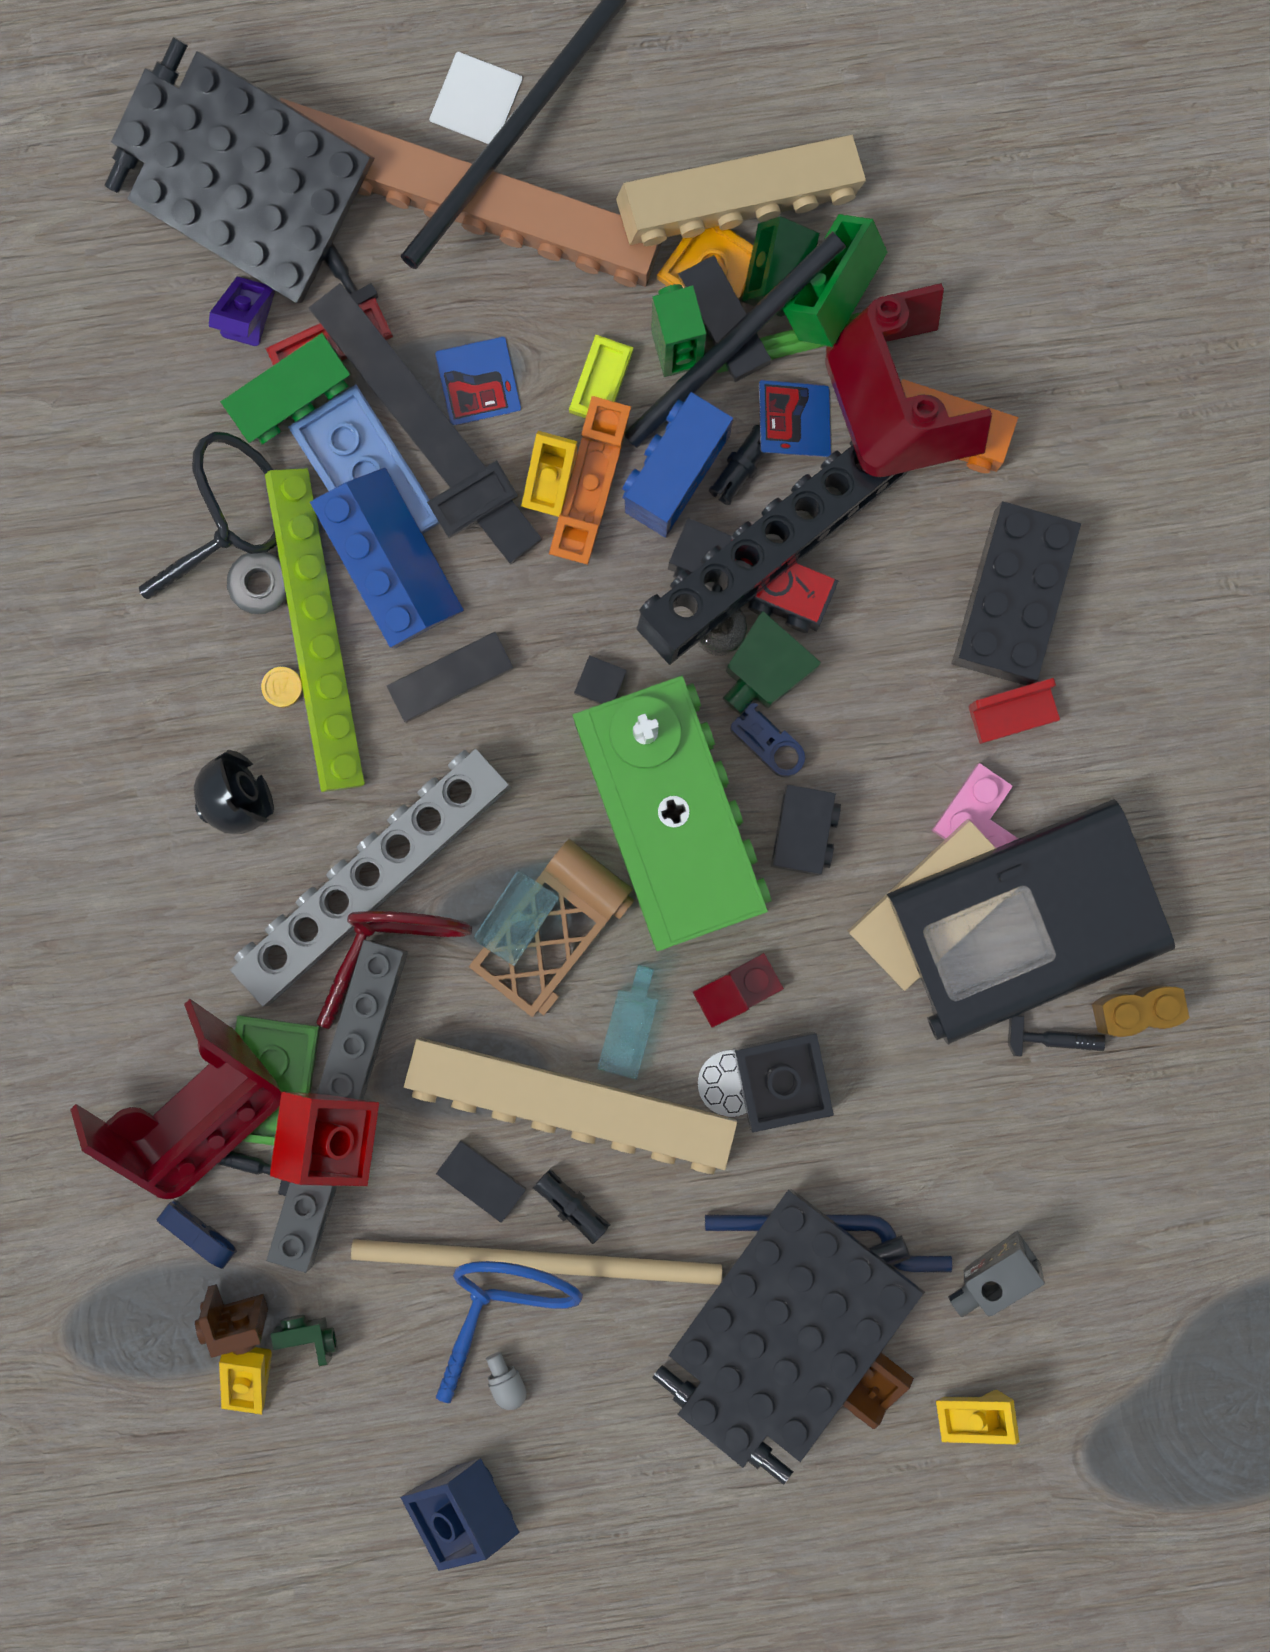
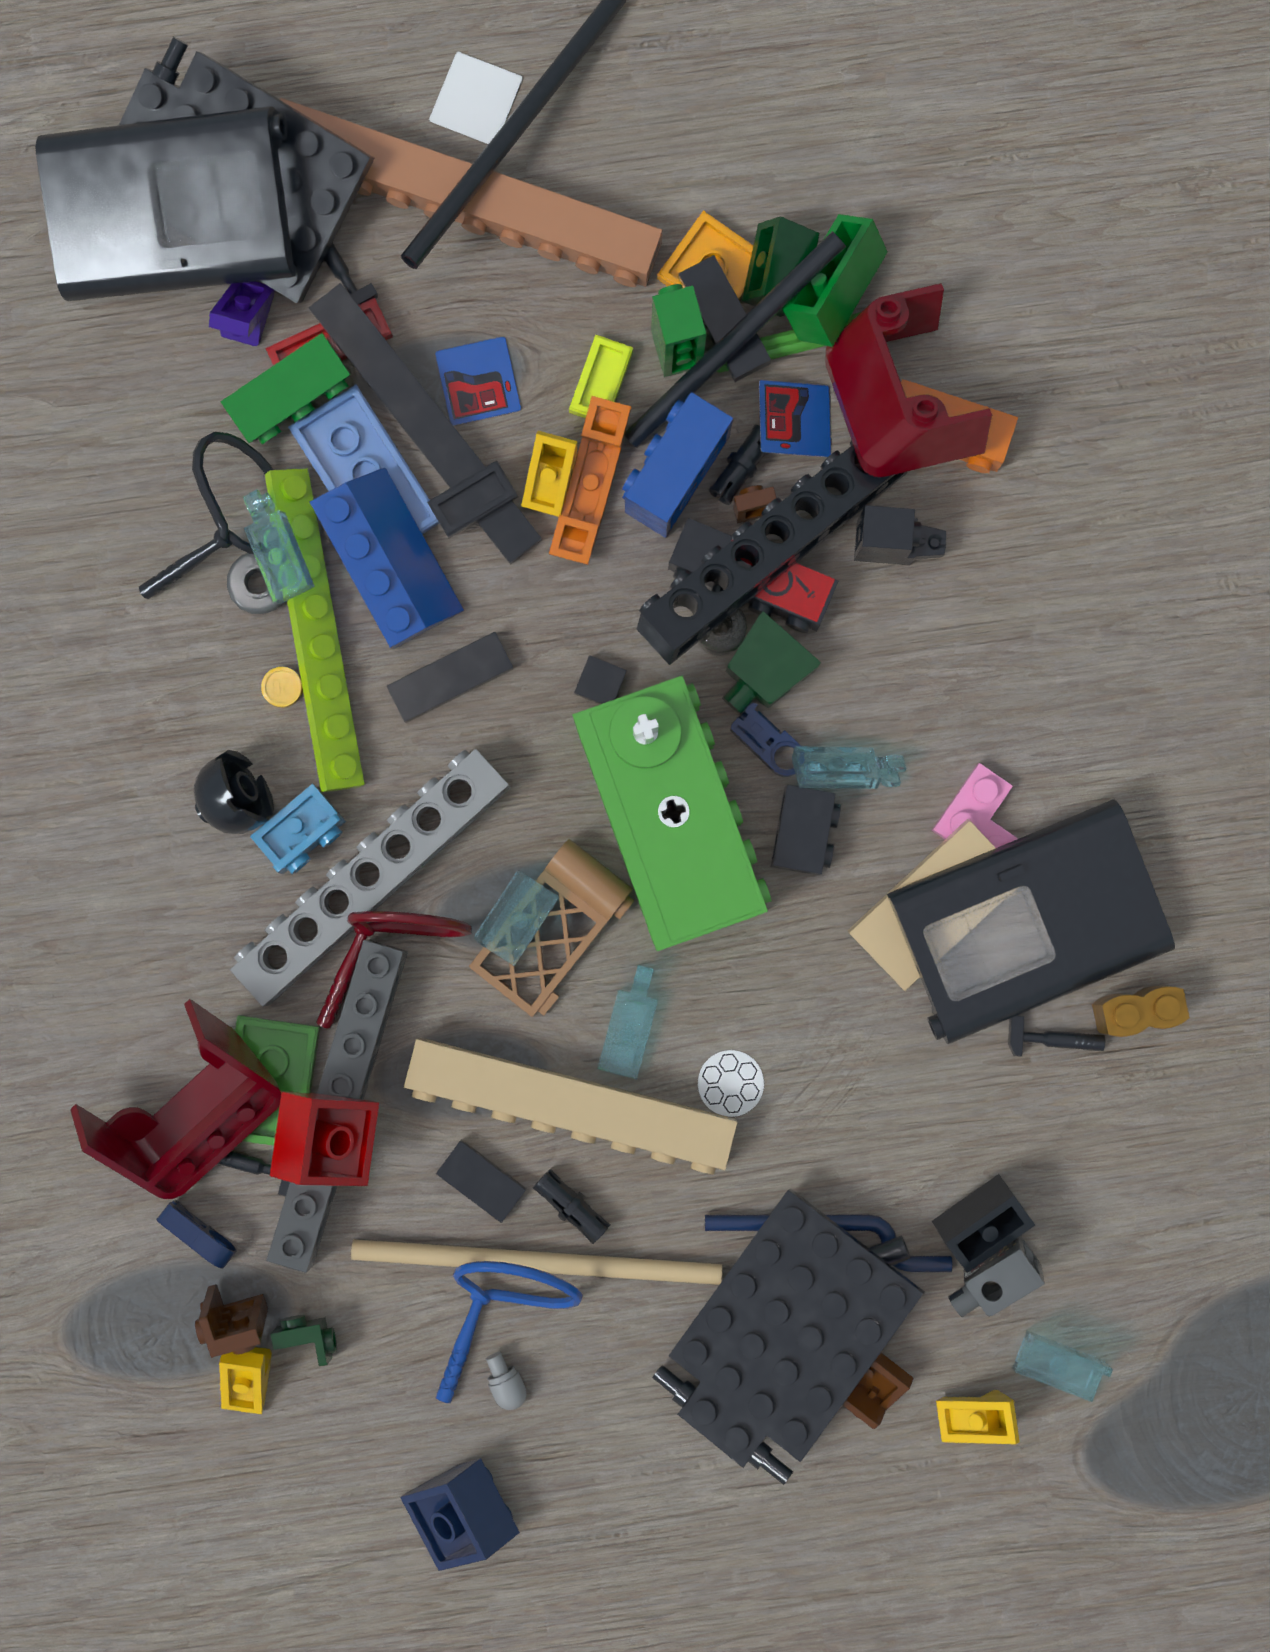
tan brick [616,135,866,246] -> none
dark red slope [692,953,784,1028] -> none
black brick [733,1031,834,1133] -> none
black brick [951,501,1081,686] -> none
red panel [968,678,1060,744] -> none
none -> piece [35,106,295,301]
none -> clear light blue plate [243,489,315,604]
none -> dark azure bracket [250,784,346,875]
none -> reddish brown plate [733,485,777,524]
none -> clear light blue plate [791,746,907,789]
none -> black hinge [854,505,946,565]
none -> black brick [932,1174,1035,1273]
none -> clear light blue panel [1012,1330,1113,1402]

